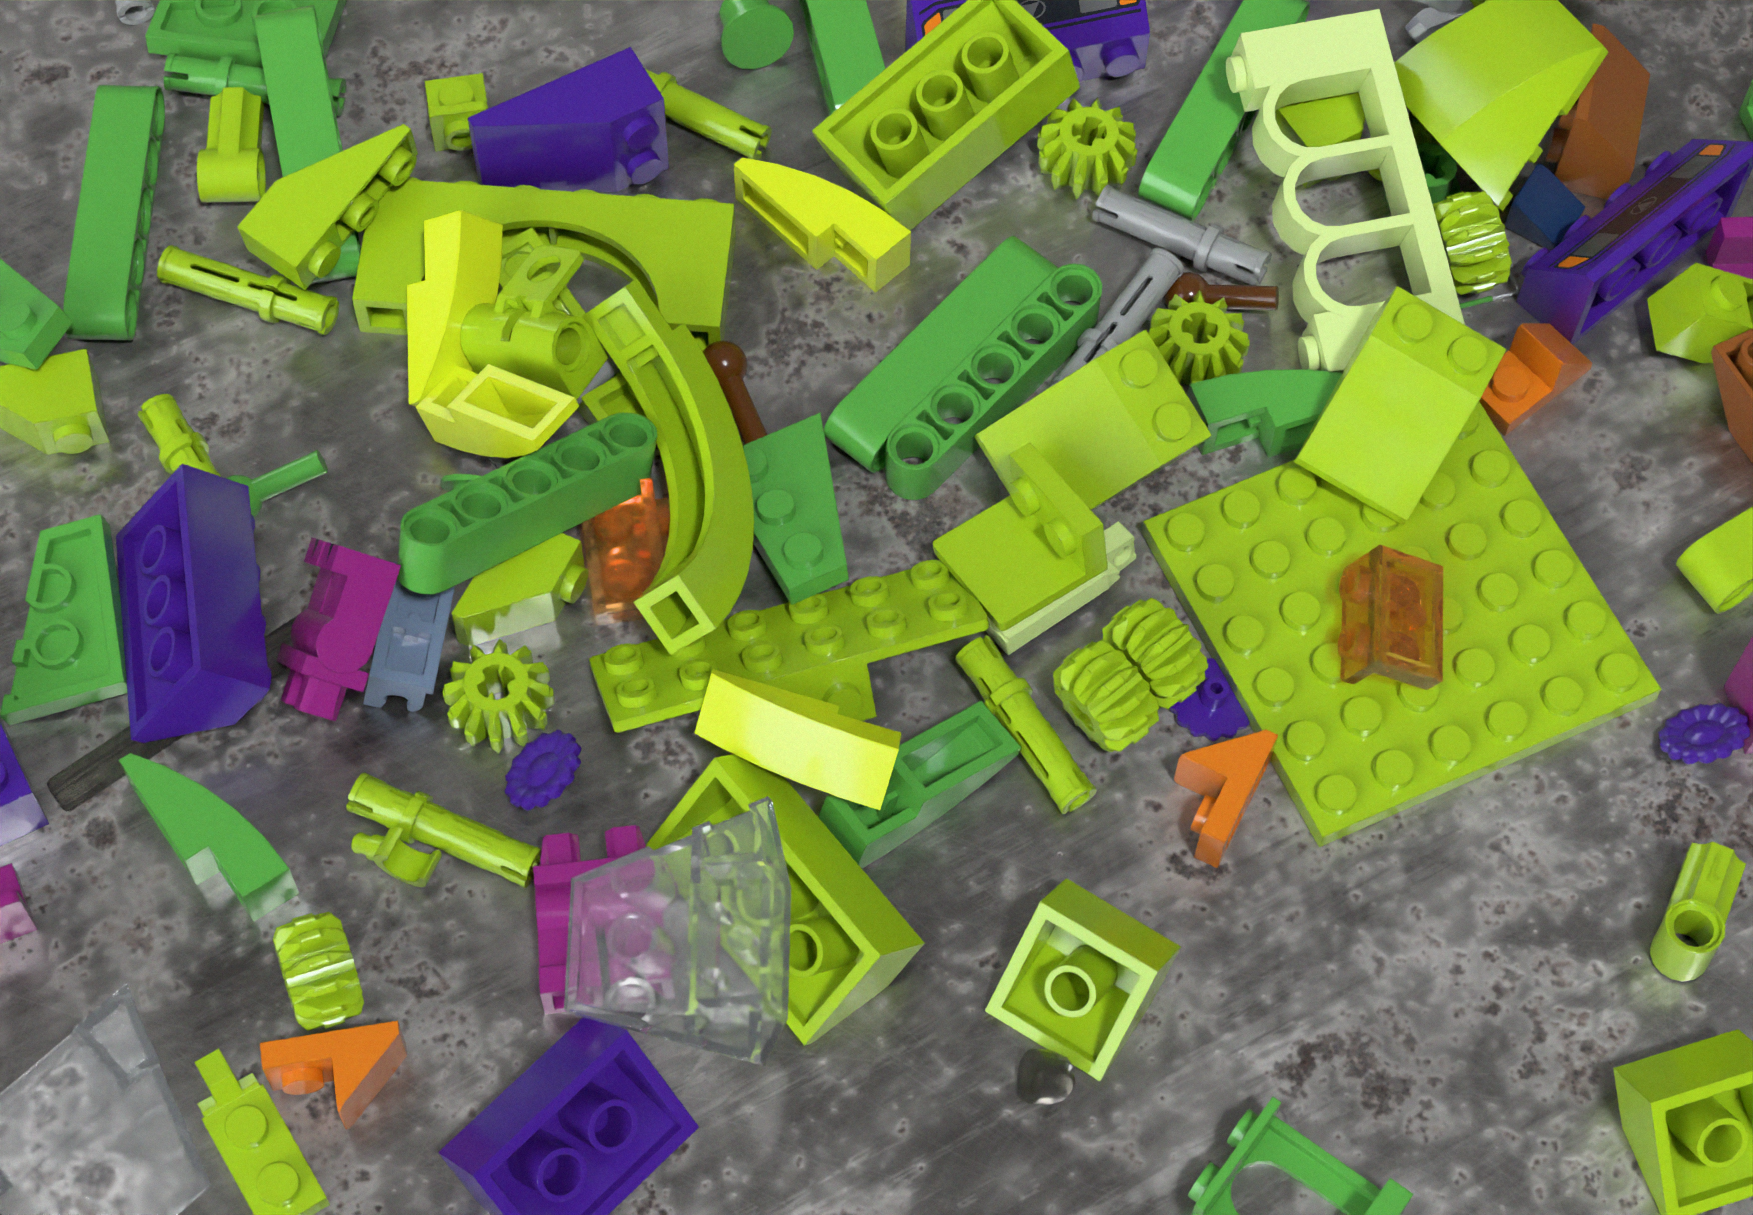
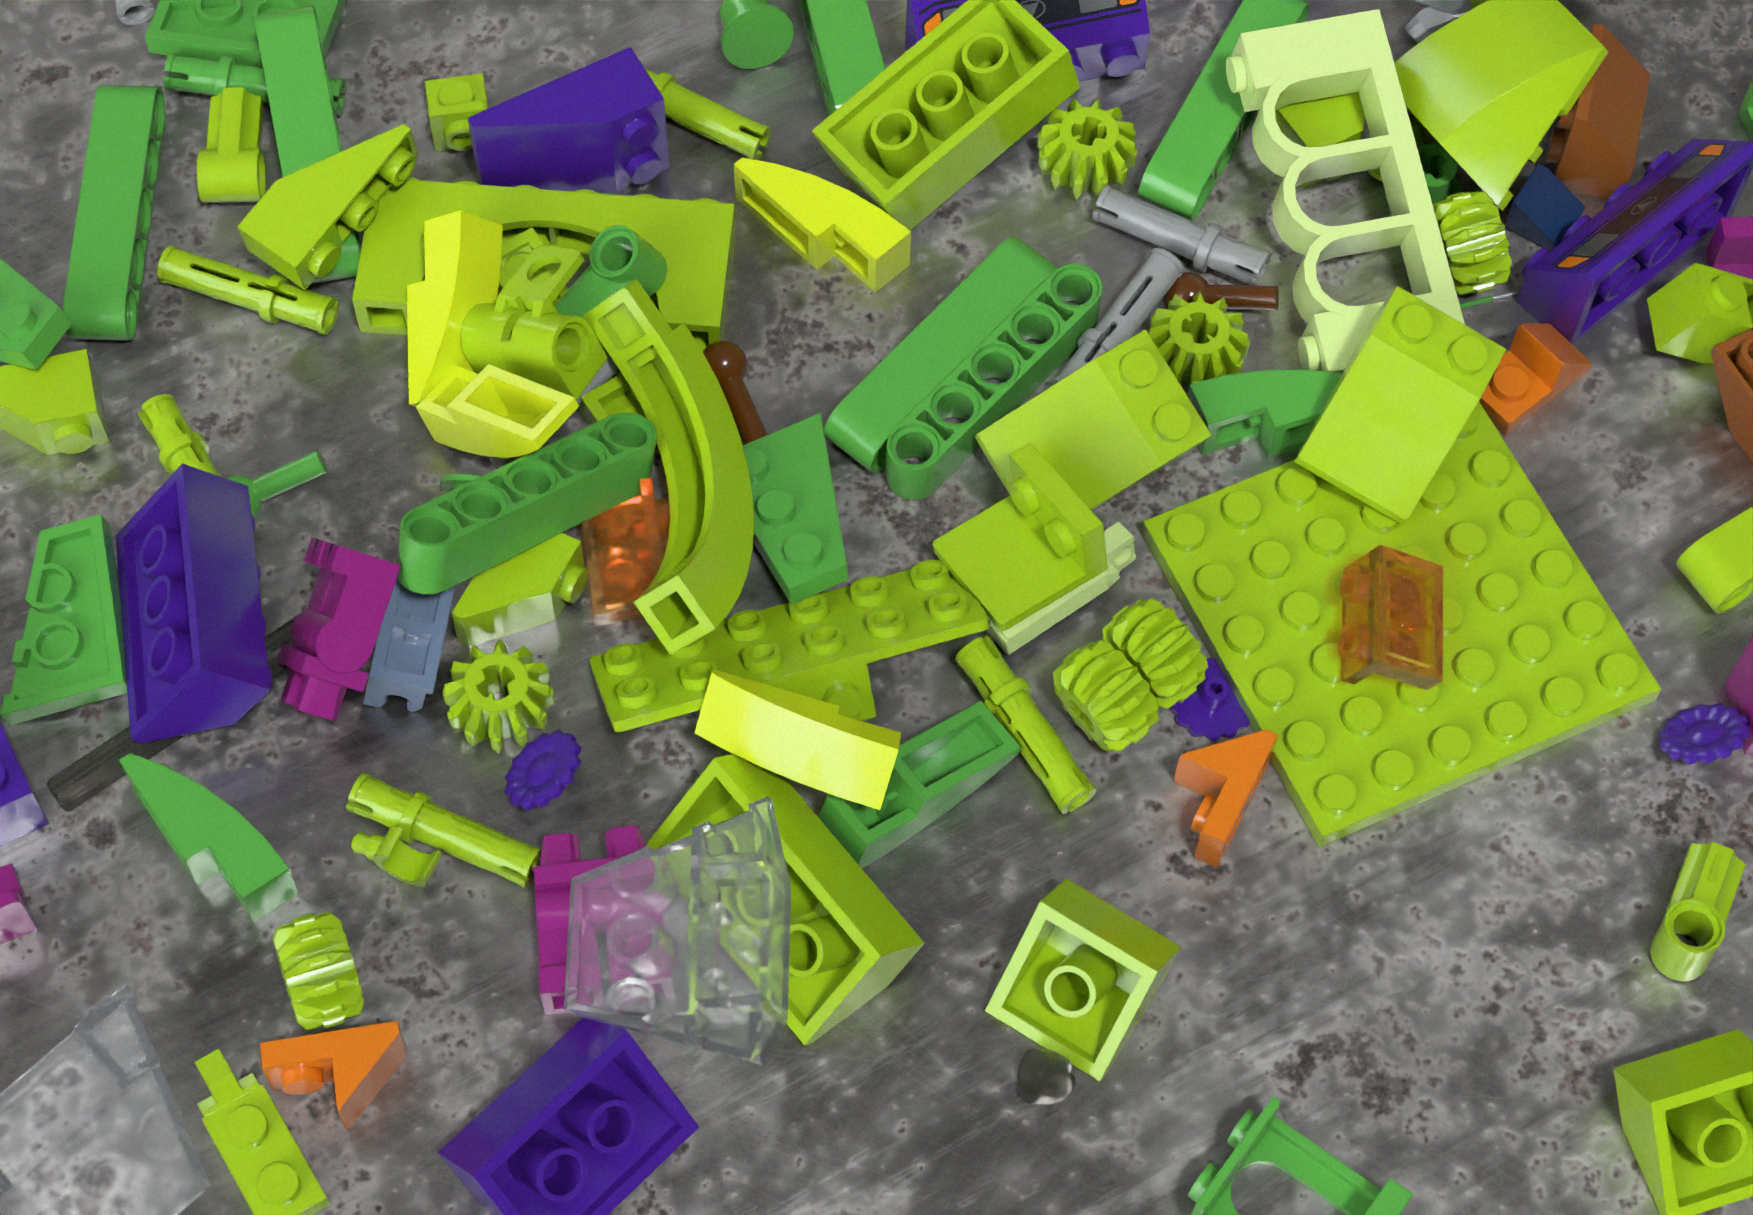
none -> bright green piece [555,225,667,318]

